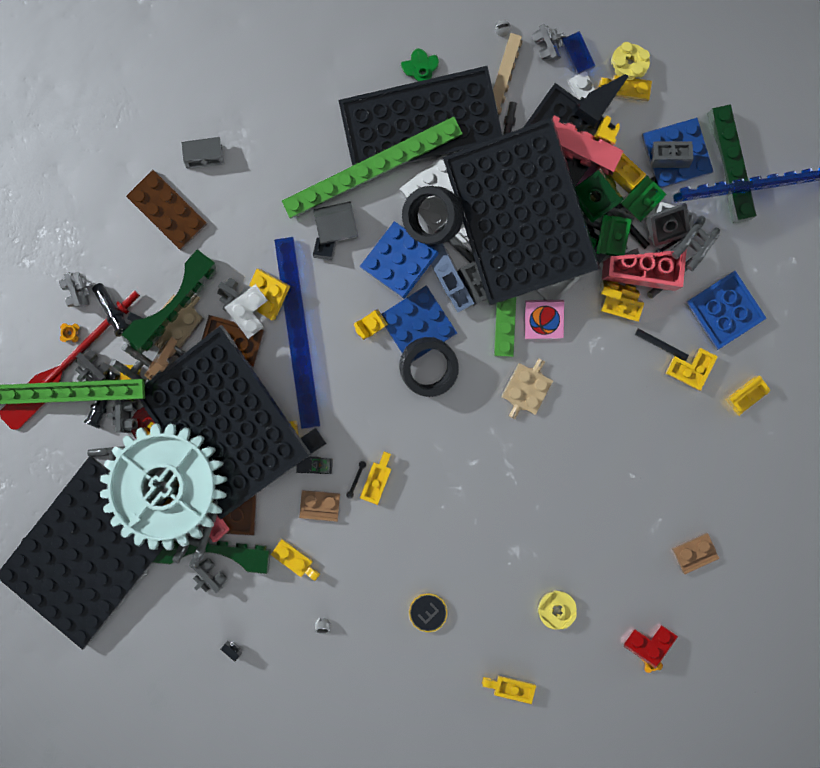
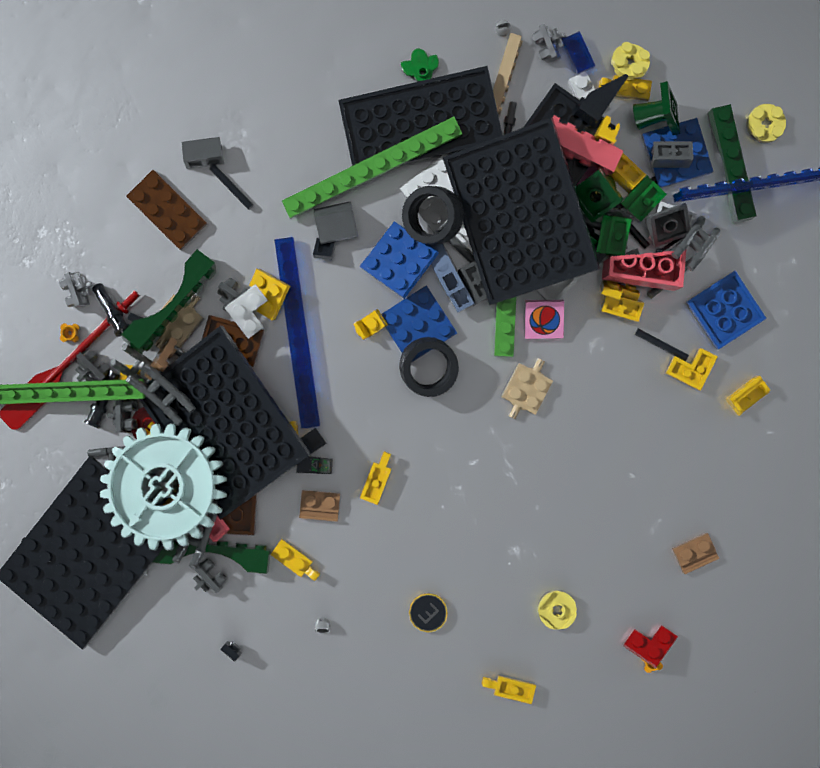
black hinge [346,461,366,499] -> none
none -> dark grey piece [126,362,196,426]
none -> black bar [209,164,254,210]
none -> dark green plant [633,81,680,136]
none -> light yellow plate [746,104,786,143]

